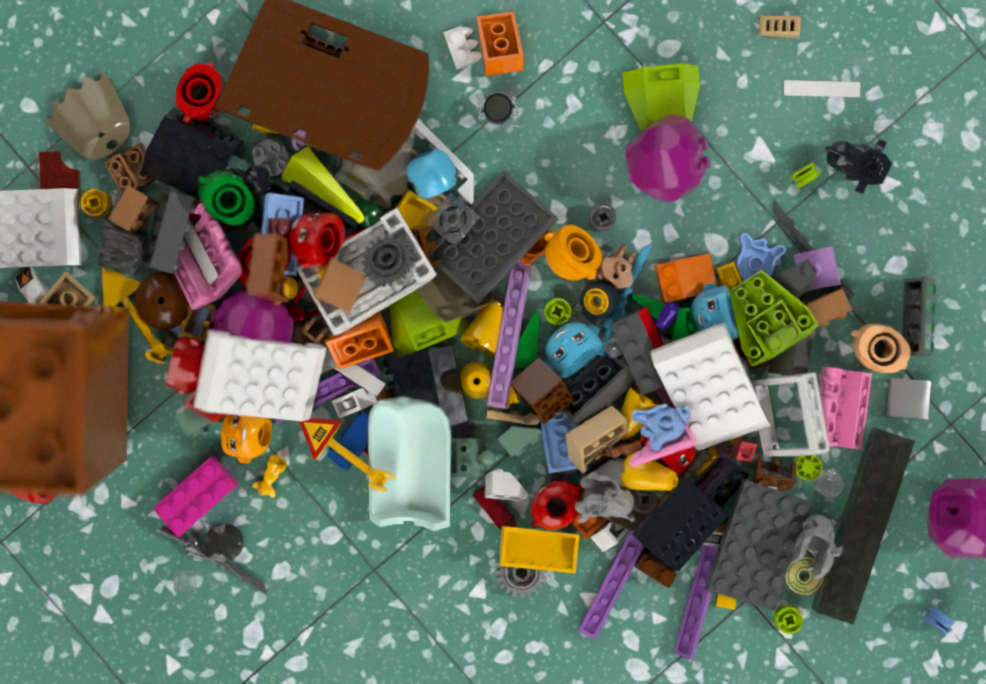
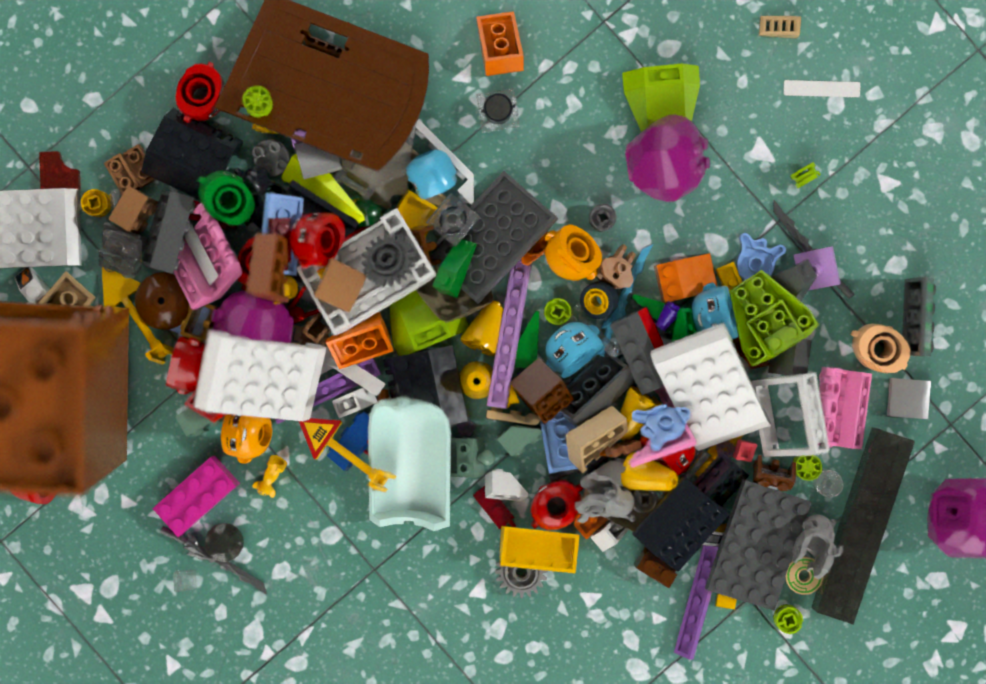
dark tan piece [45,72,130,159] -> none
white plate [443,26,482,70] -> none
medium lavender plate [578,530,644,640] -> none
medium nougat brick [803,289,852,328] -> none
black helmet [825,139,892,194] -> none
medium blue wheel [923,606,955,635] -> none
none -> lime wheel [243,86,273,118]
none -> light grey slope [294,142,342,179]
none -> green slope [433,238,477,298]

